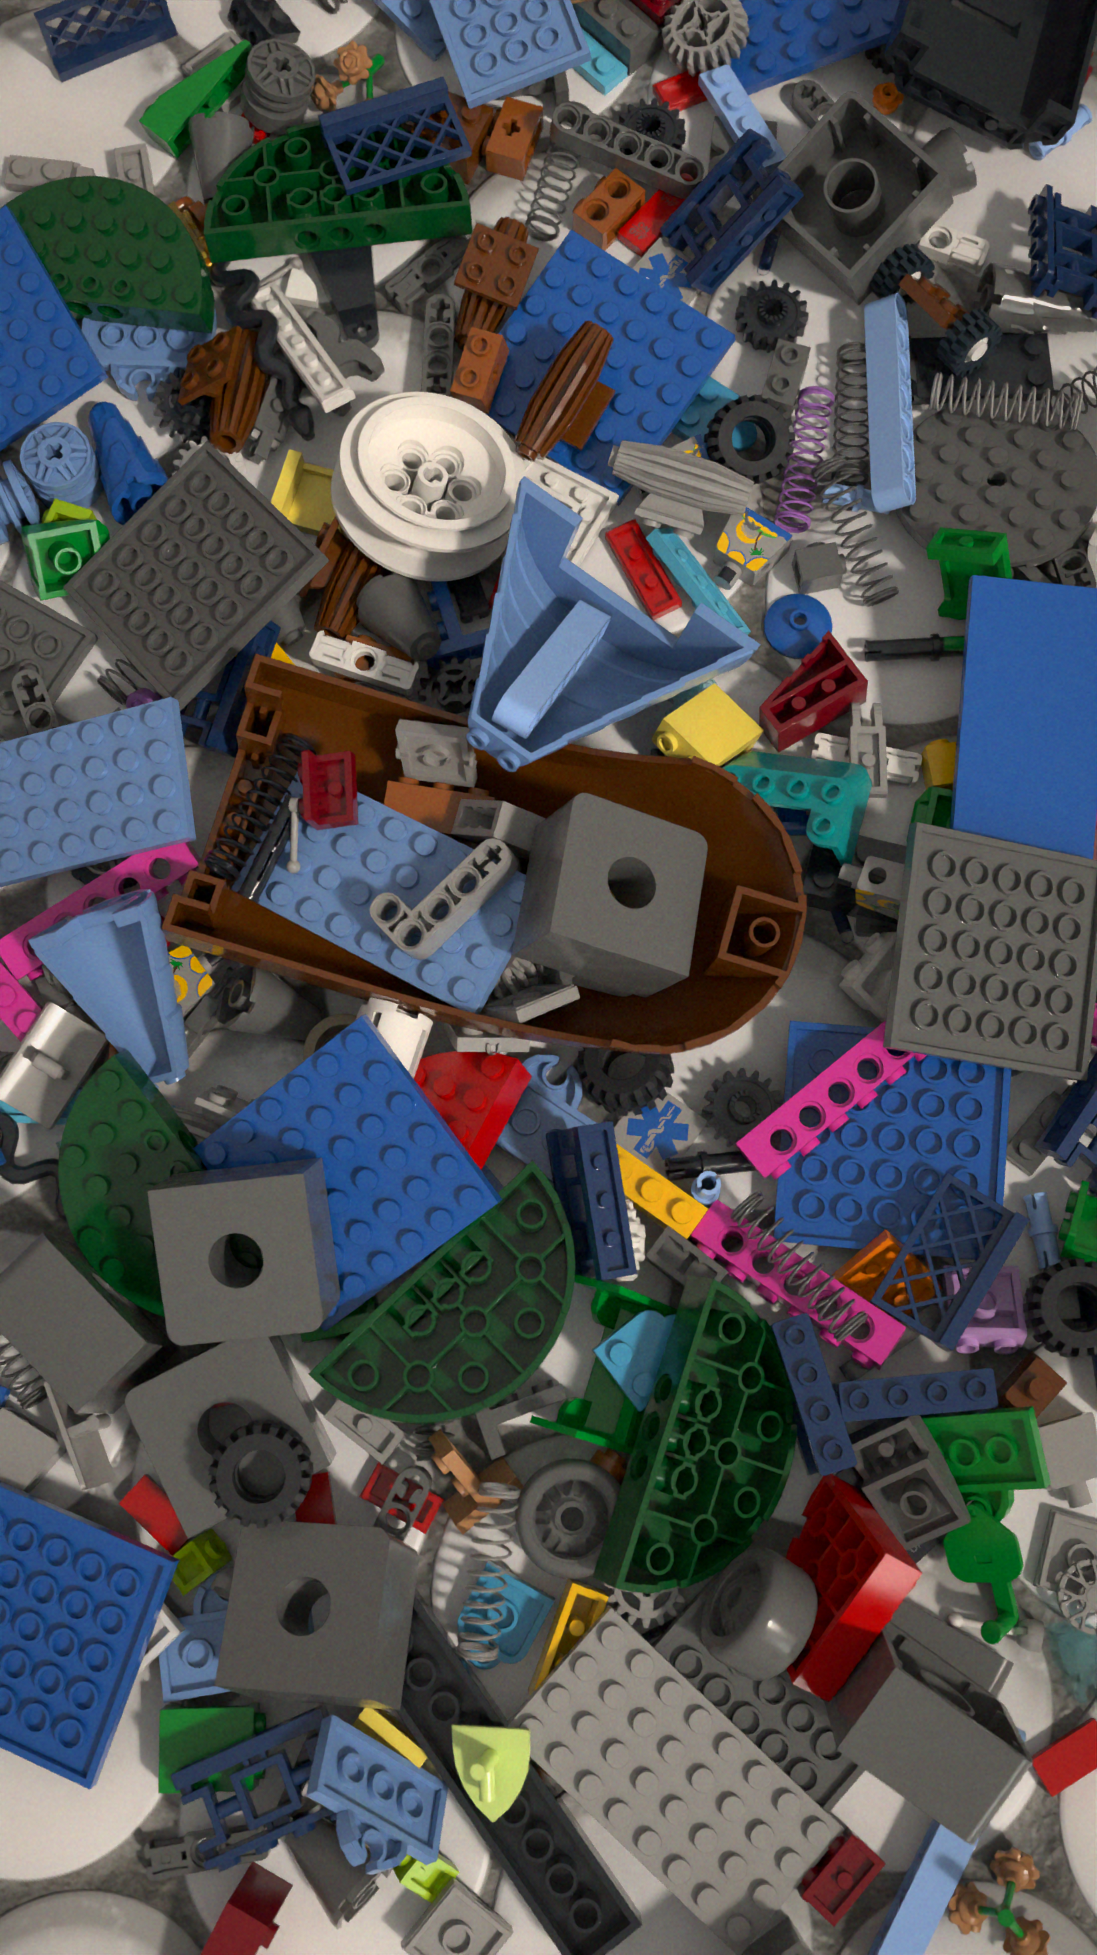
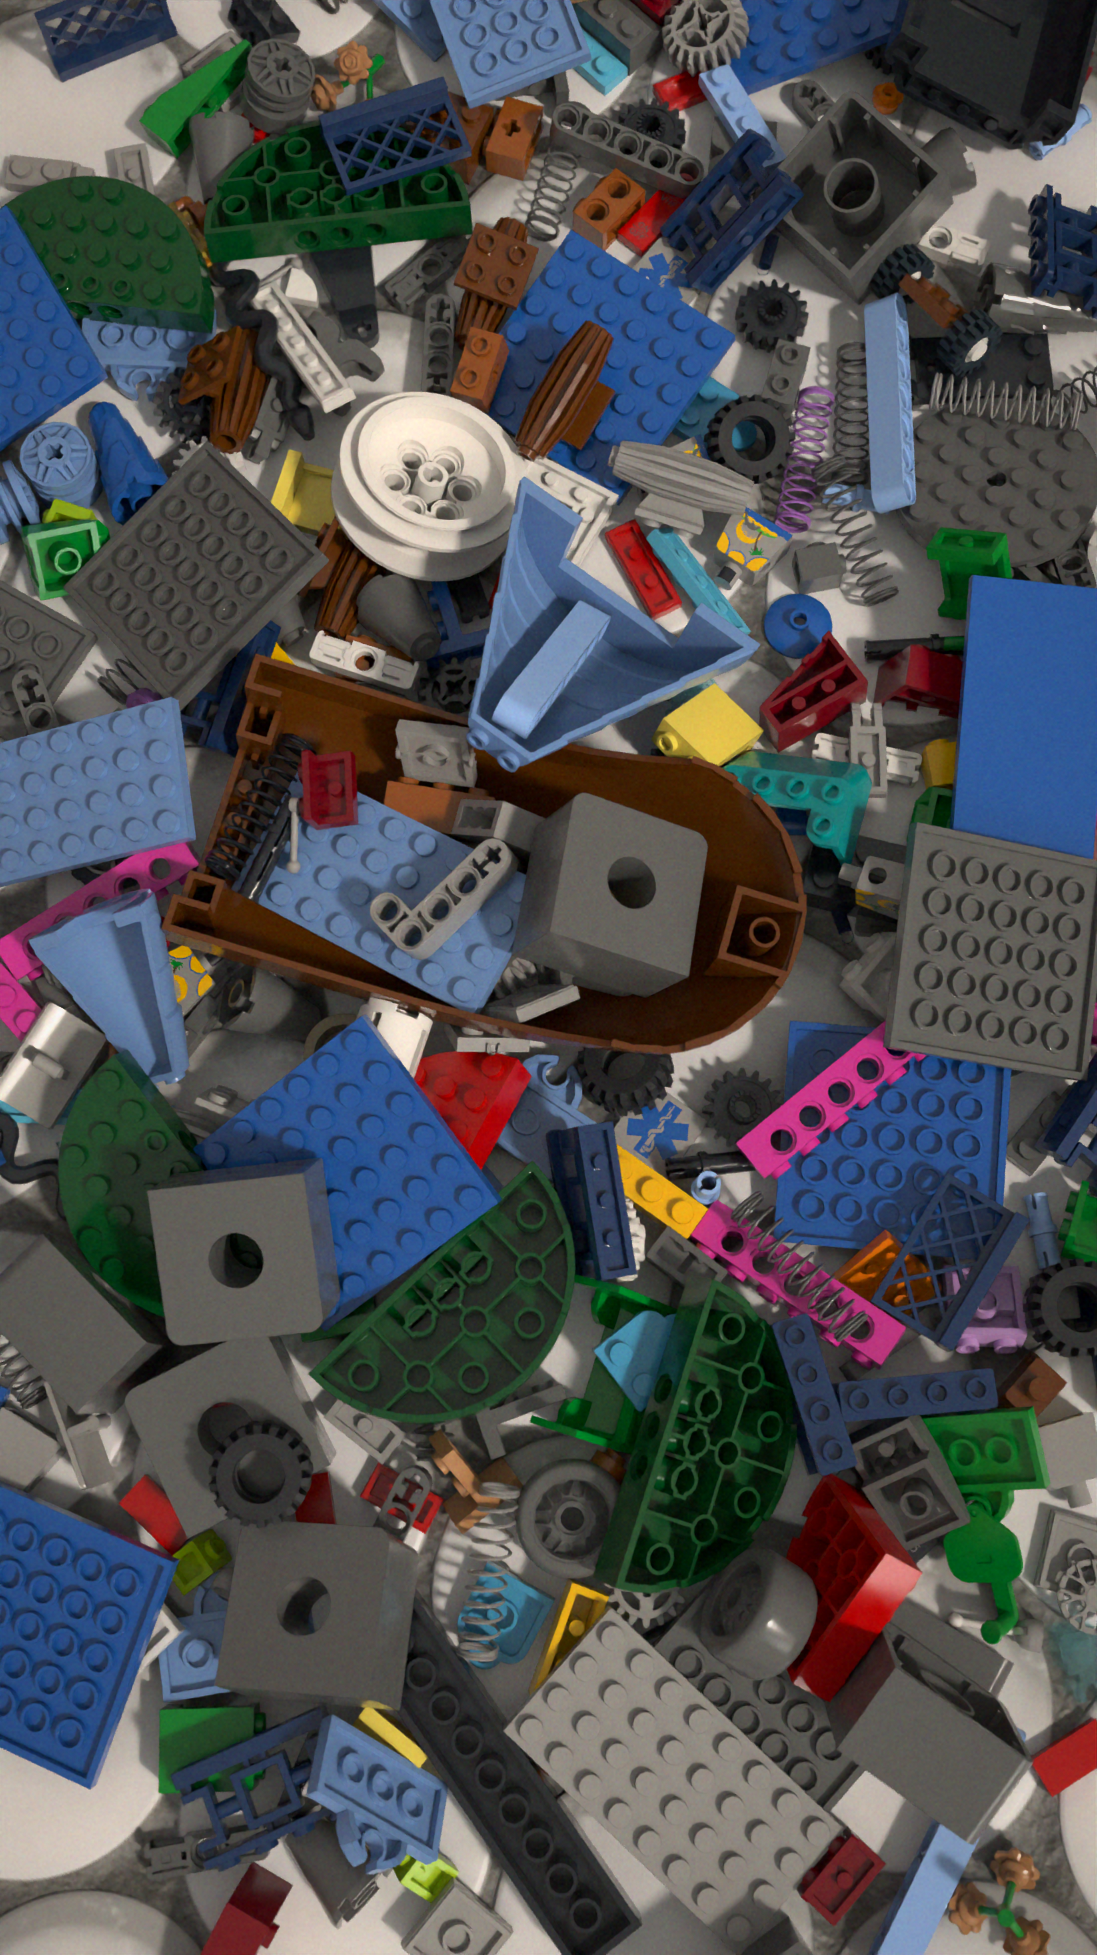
yellowish green shield [452,1724,531,1822] -> none
none -> dark red wedge [873,644,963,719]

